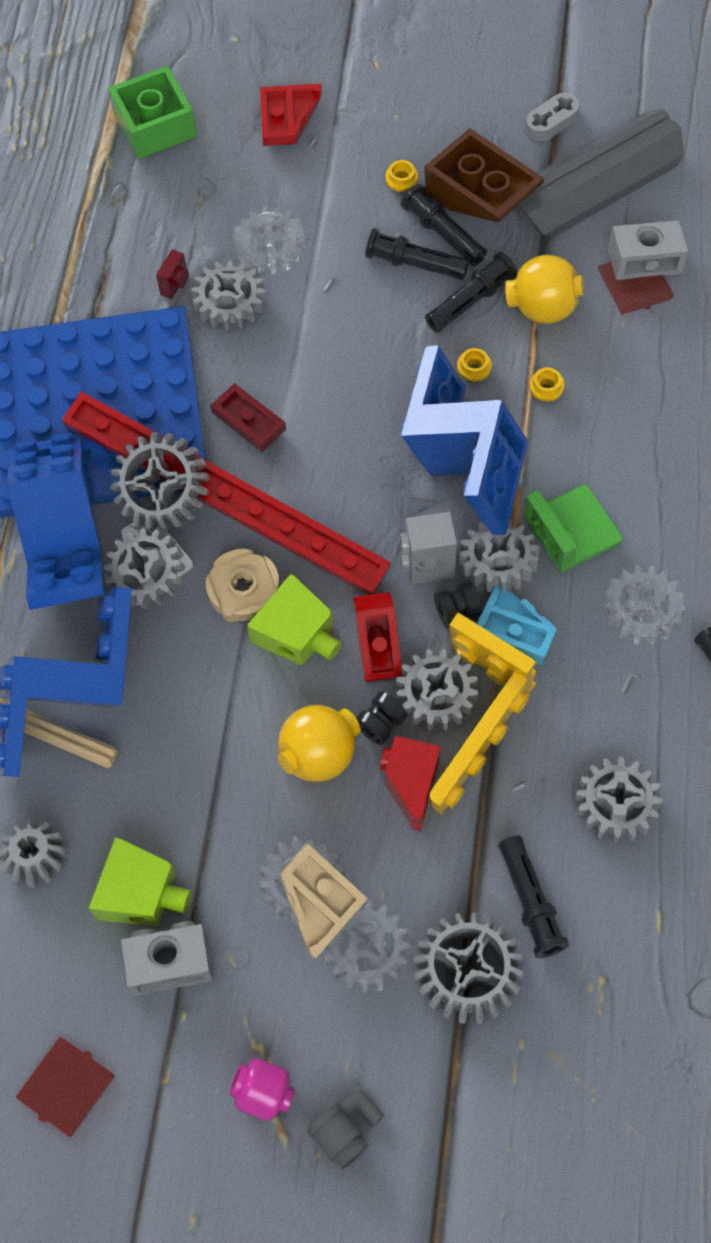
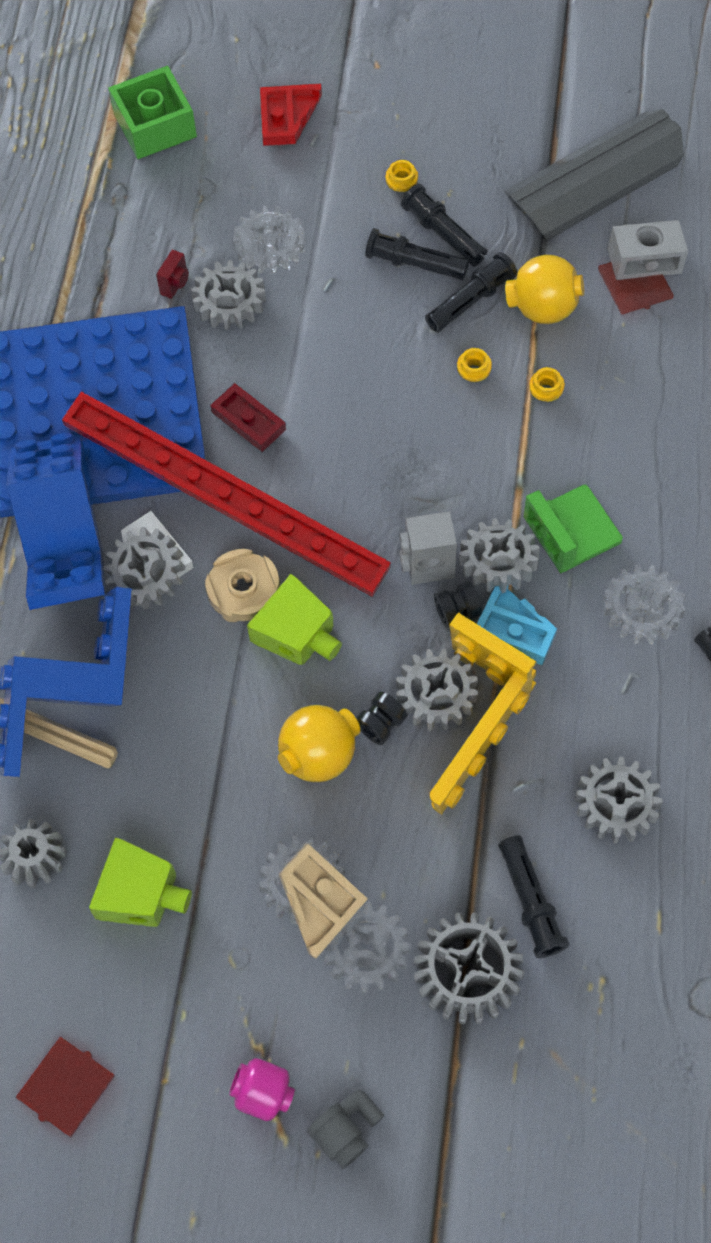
light grey gear [110,432,210,532] -> none
light grey brick [121,921,213,997] -> none
red slope [353,592,403,682] -> none
red slope [380,736,440,831] -> none
blue bracket [401,345,529,535] -> none
reddish brown slope [424,128,544,222] -> none
light grey beam [525,93,579,142] -> none

